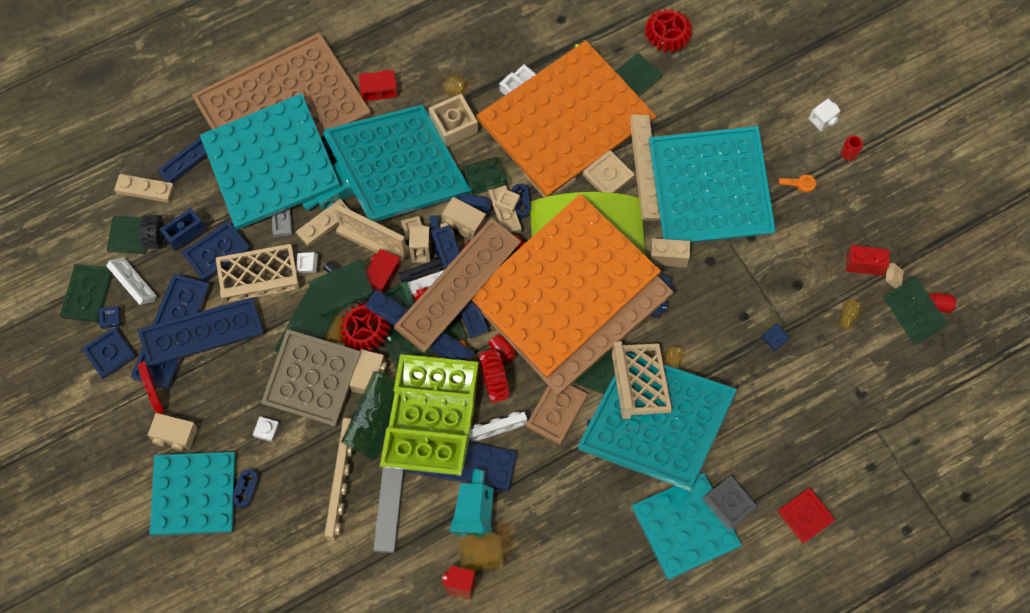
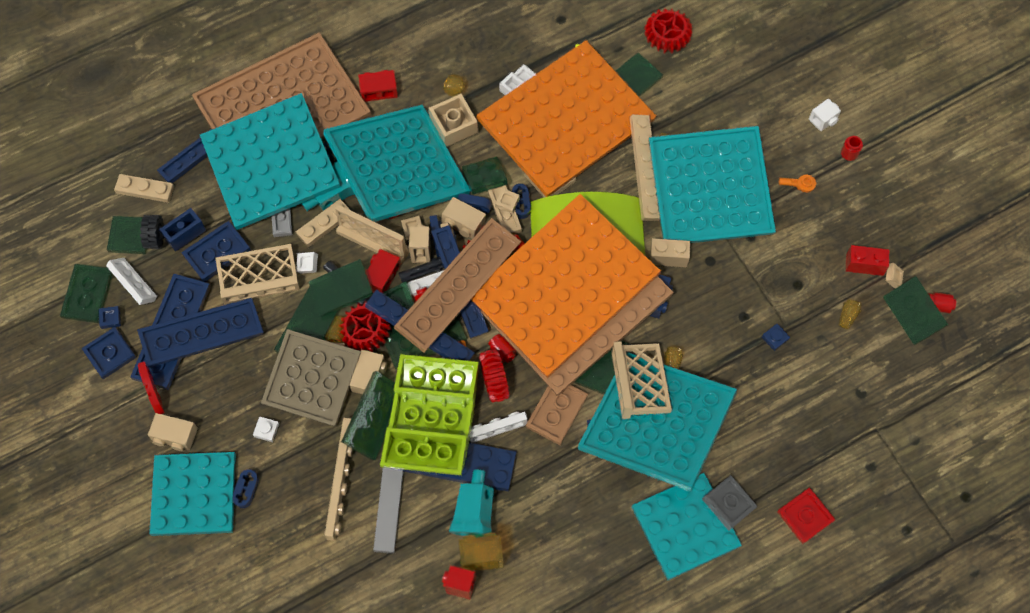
tan plate [582,150,635,193] -> none

